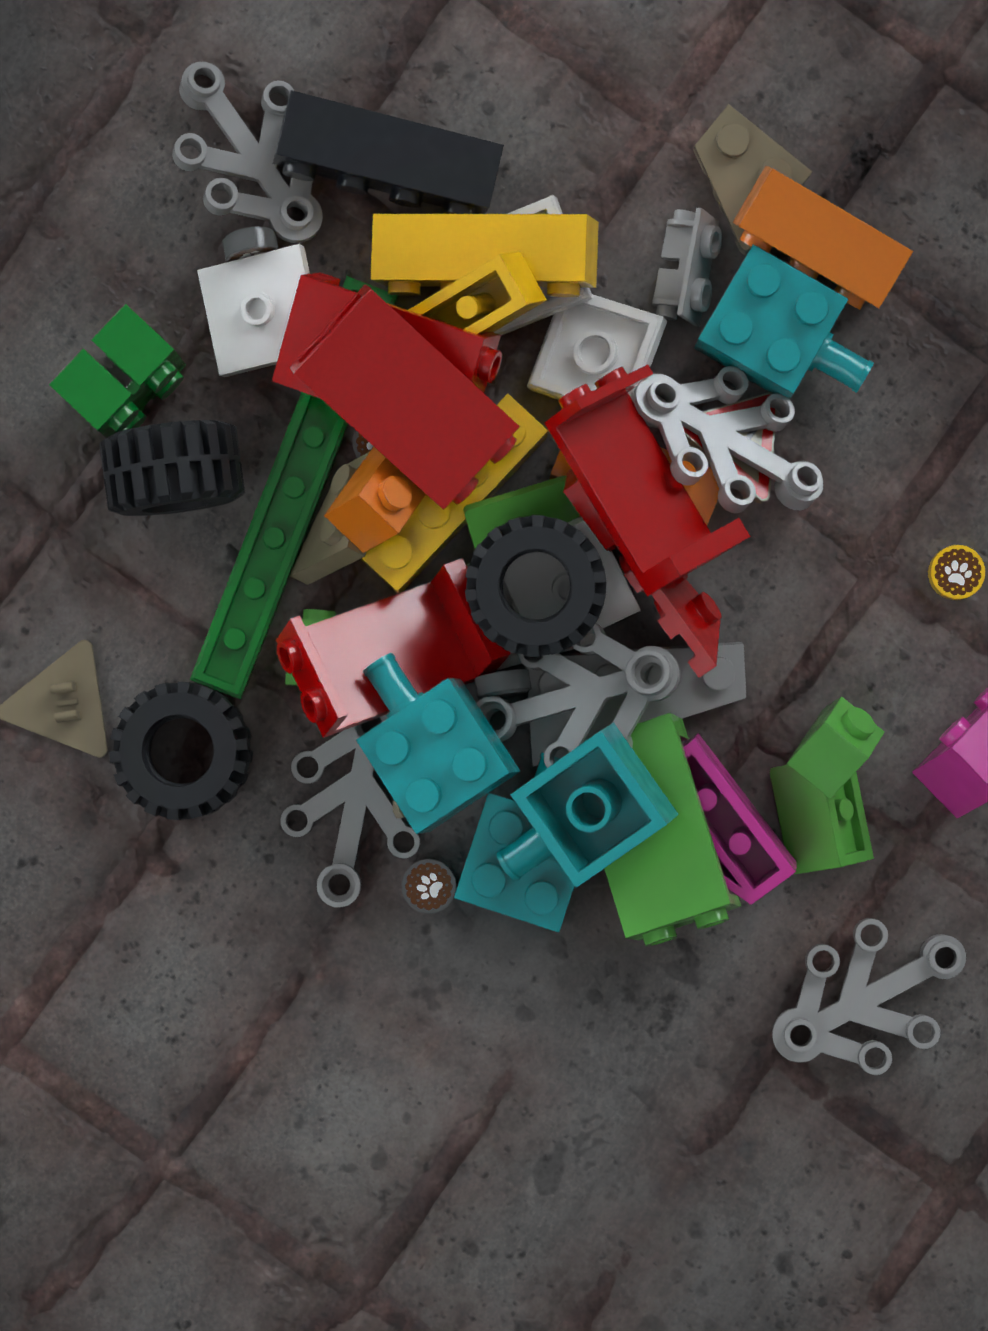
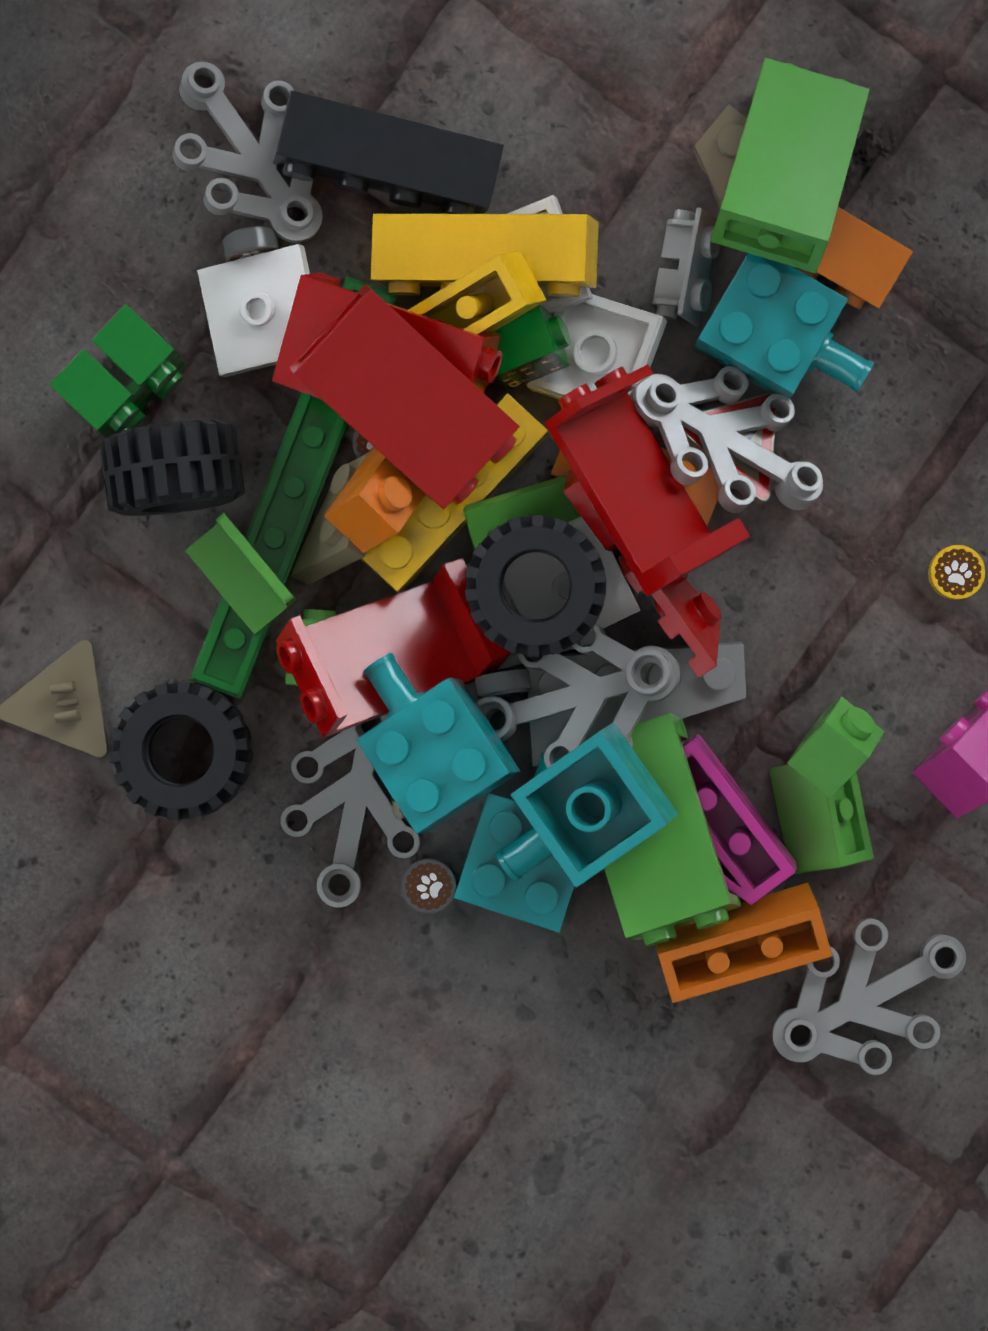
none -> bright green panel [185,512,297,635]
none -> green brick [495,304,571,389]
none -> orange brick [655,883,832,1003]
none -> bright green panel [710,57,870,273]

